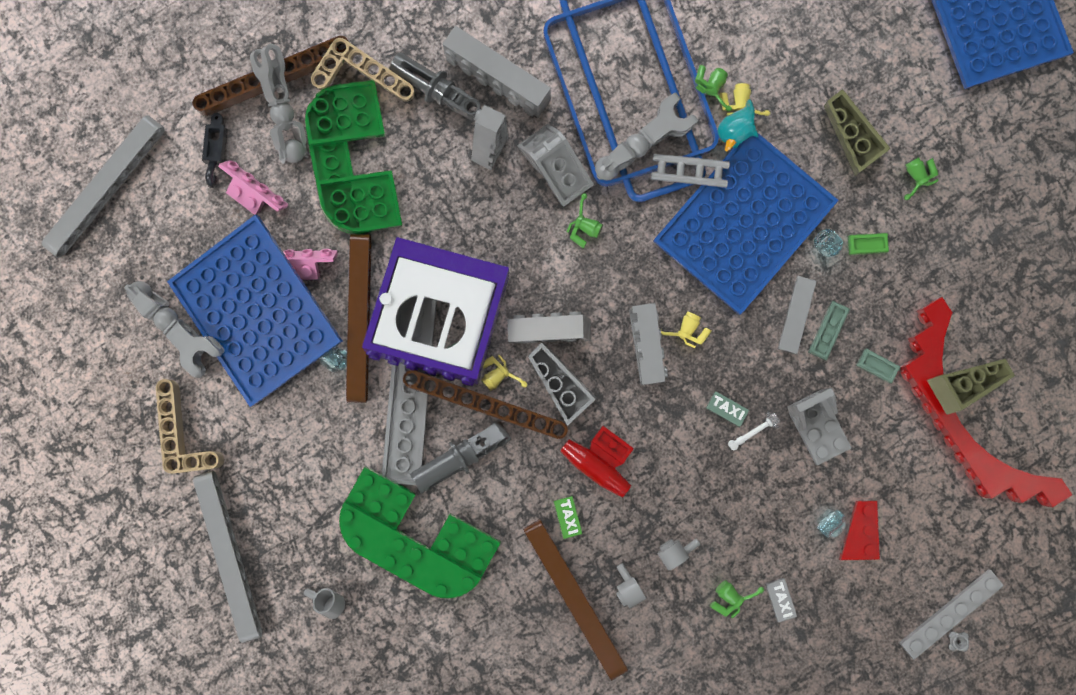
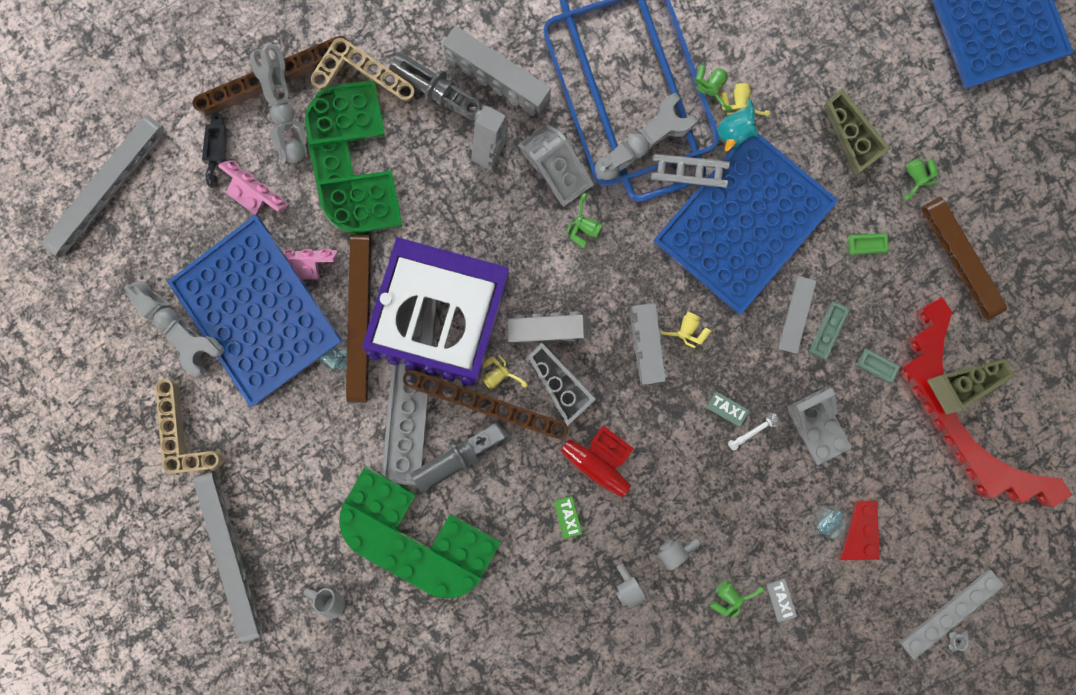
reddish brown beam [523,519,628,681] -> none
clear light blue head [814,229,843,257] -> none
none -> reddish brown beam [921,197,1007,320]

